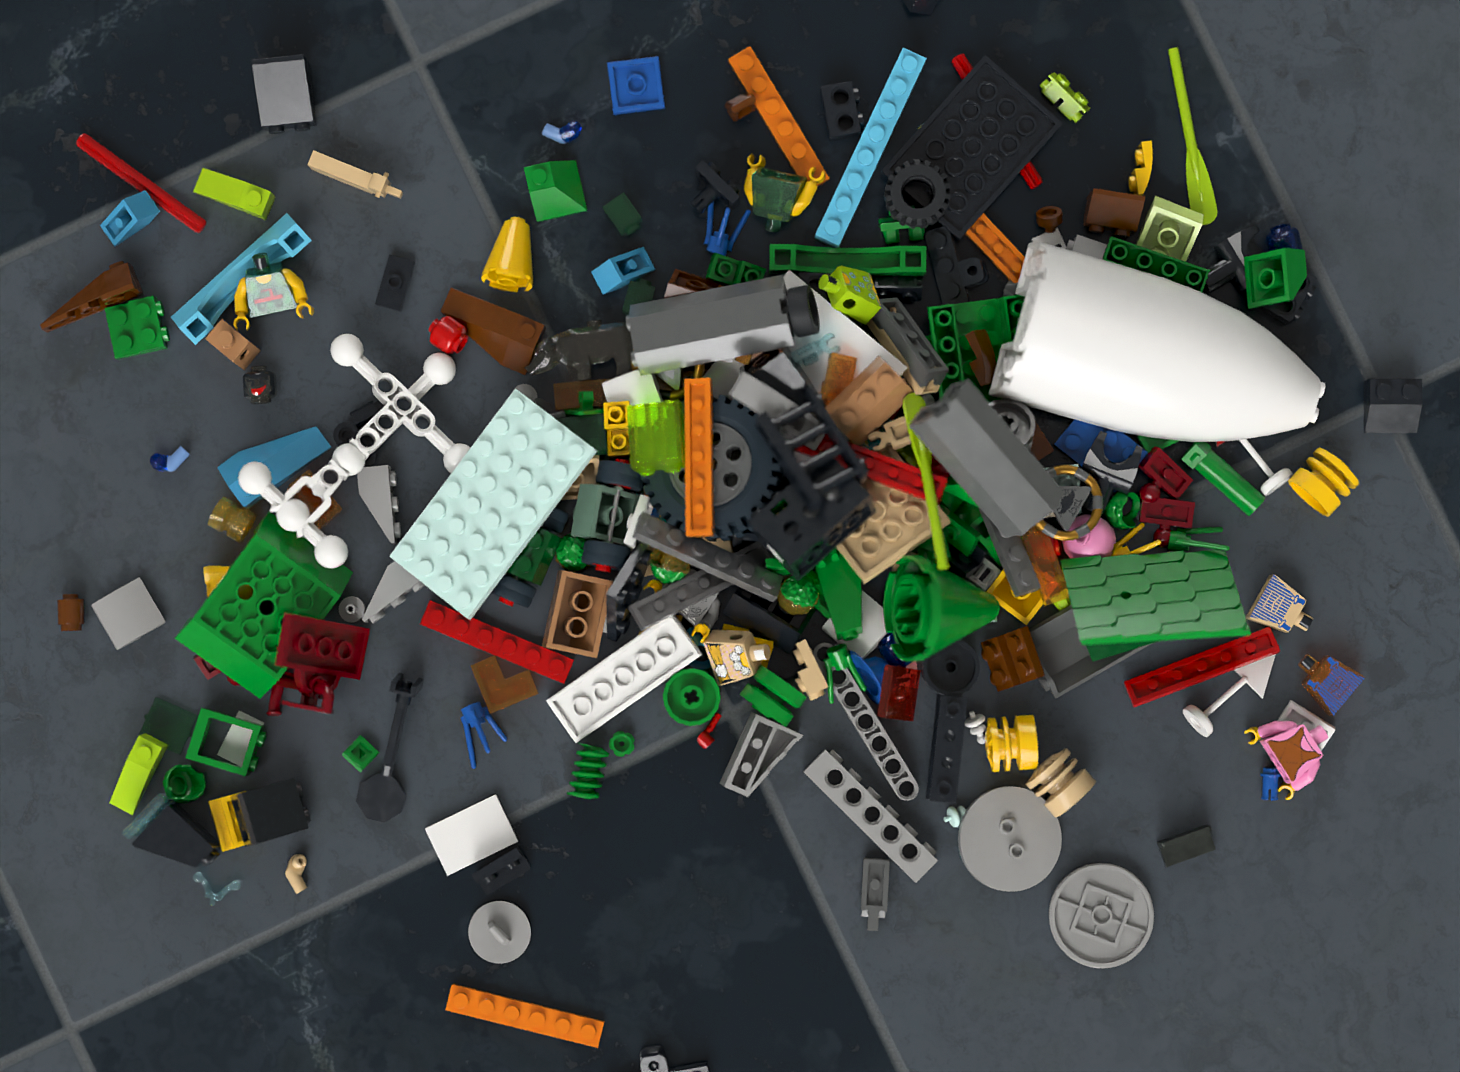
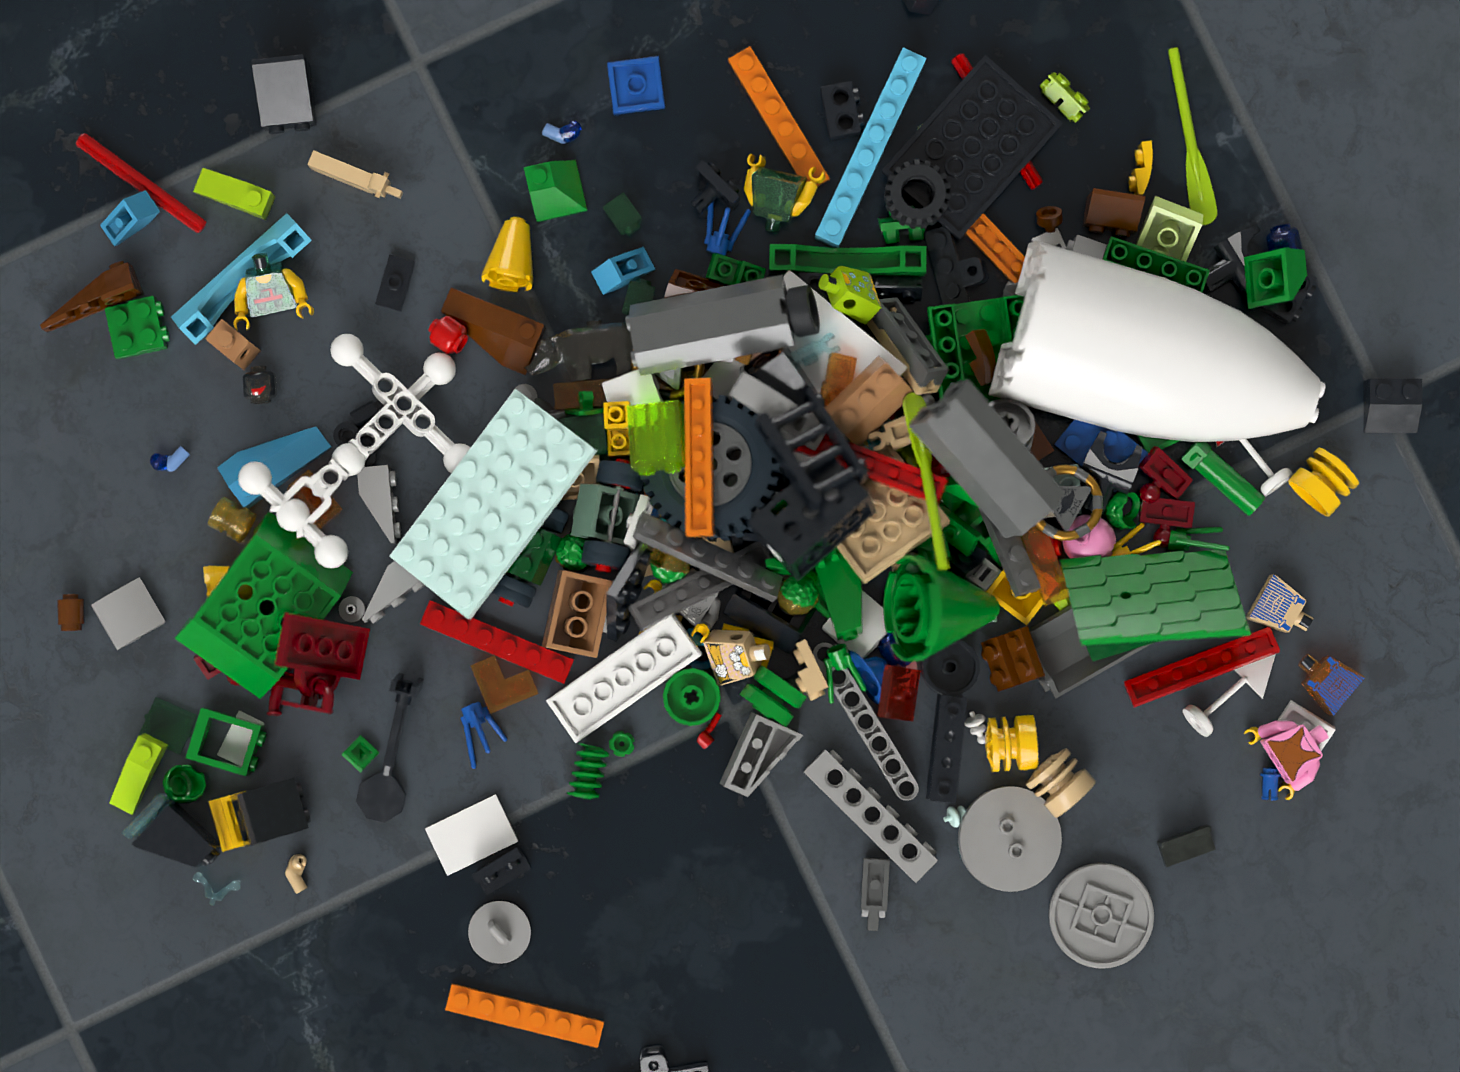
reddish brown slope [725,93,756,122] -> none

